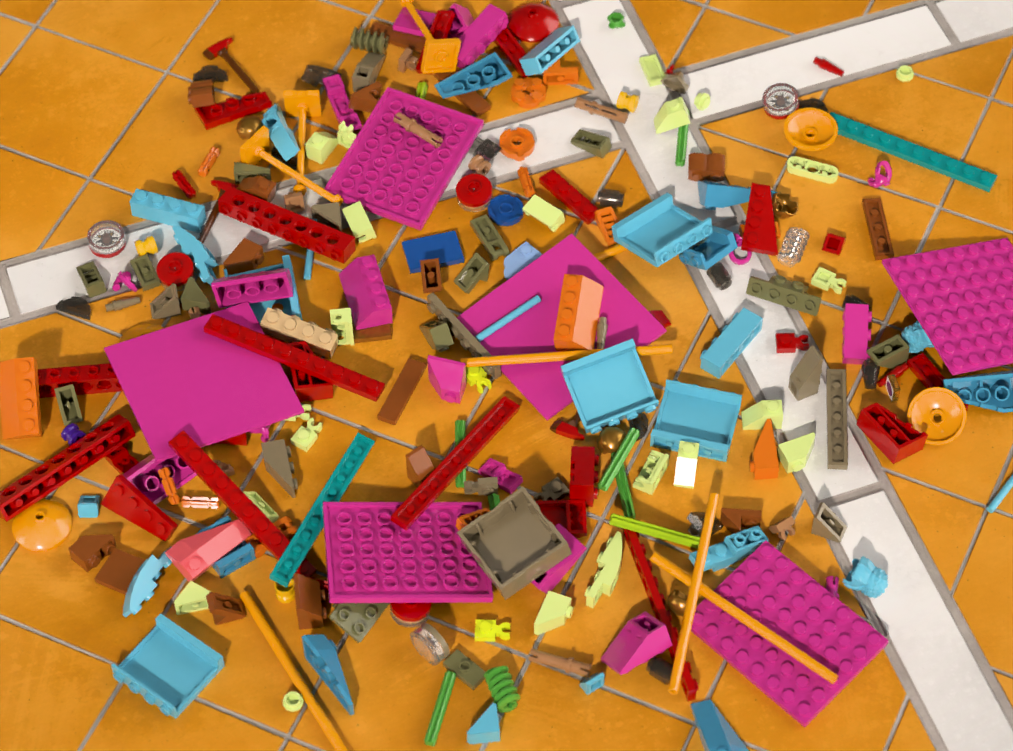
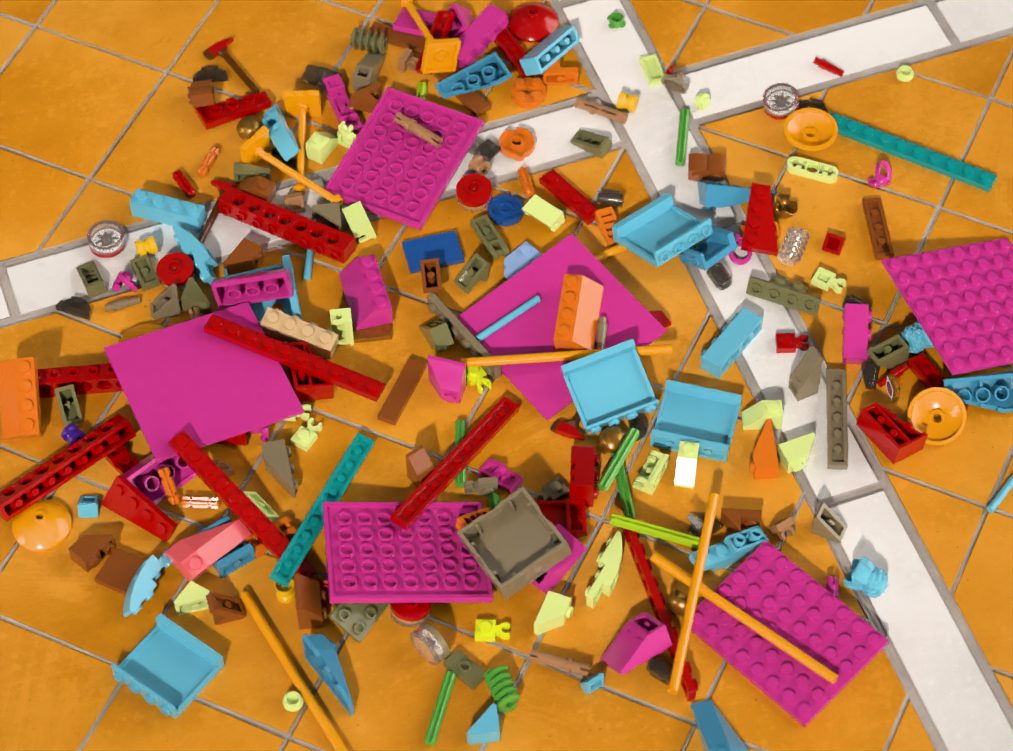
yellowish green slope [653,97,691,134] -> none

